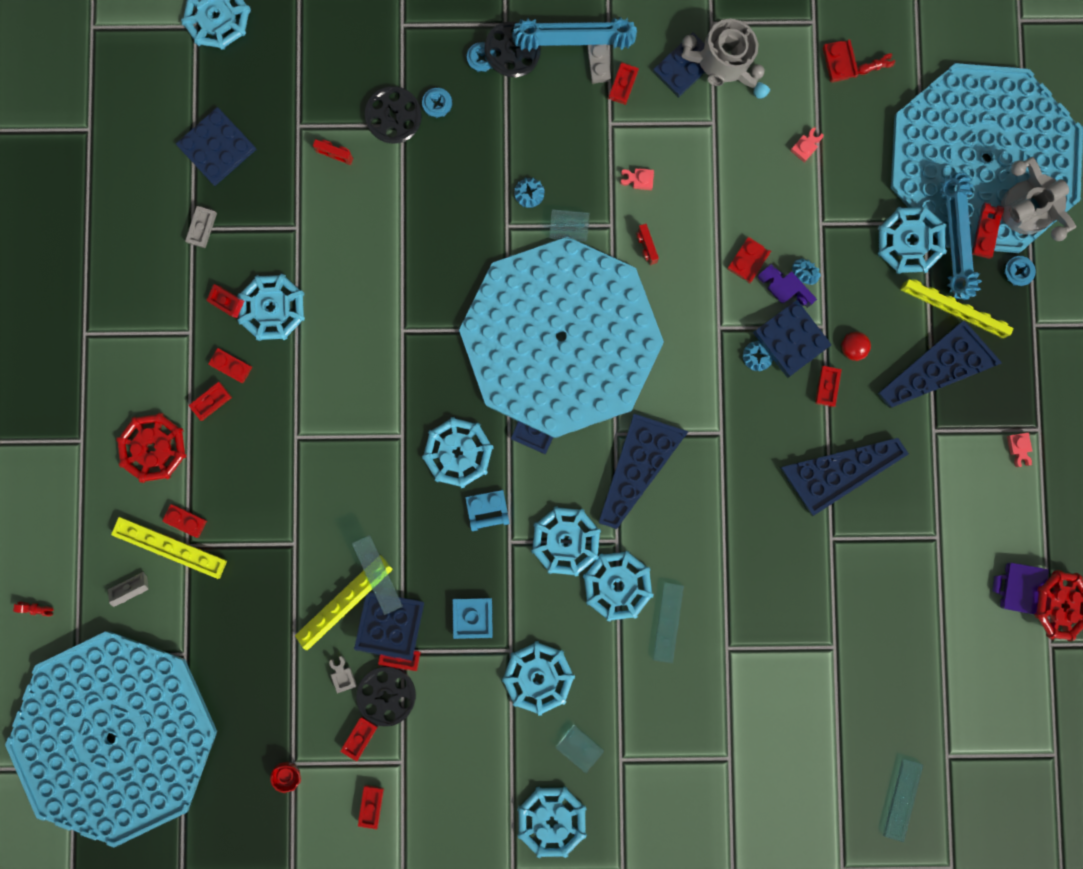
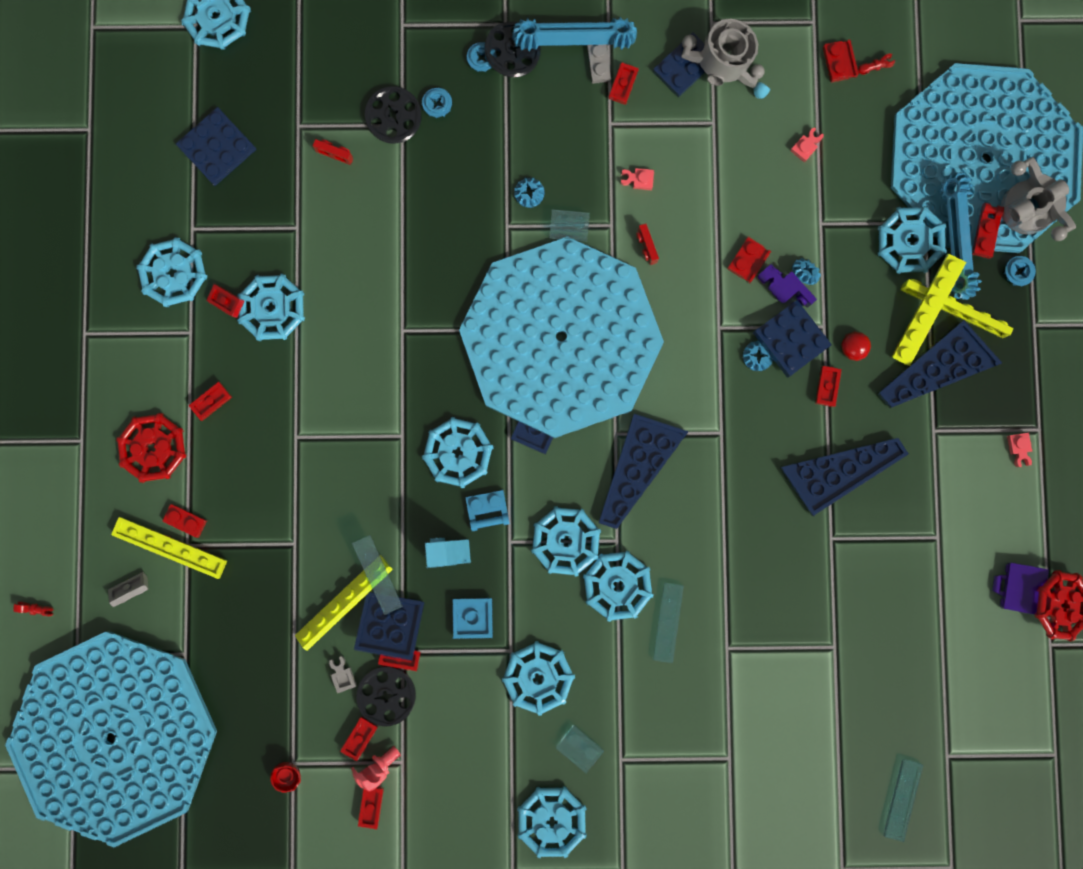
light grey plate [185,206,217,248] -> none
red plate [208,348,252,384] -> none
none -> medium azure plate [136,237,207,307]
none -> coral piece [351,746,401,791]
none -> medium azure wedge [425,538,471,567]
none -> neon yellow plate [891,254,967,366]

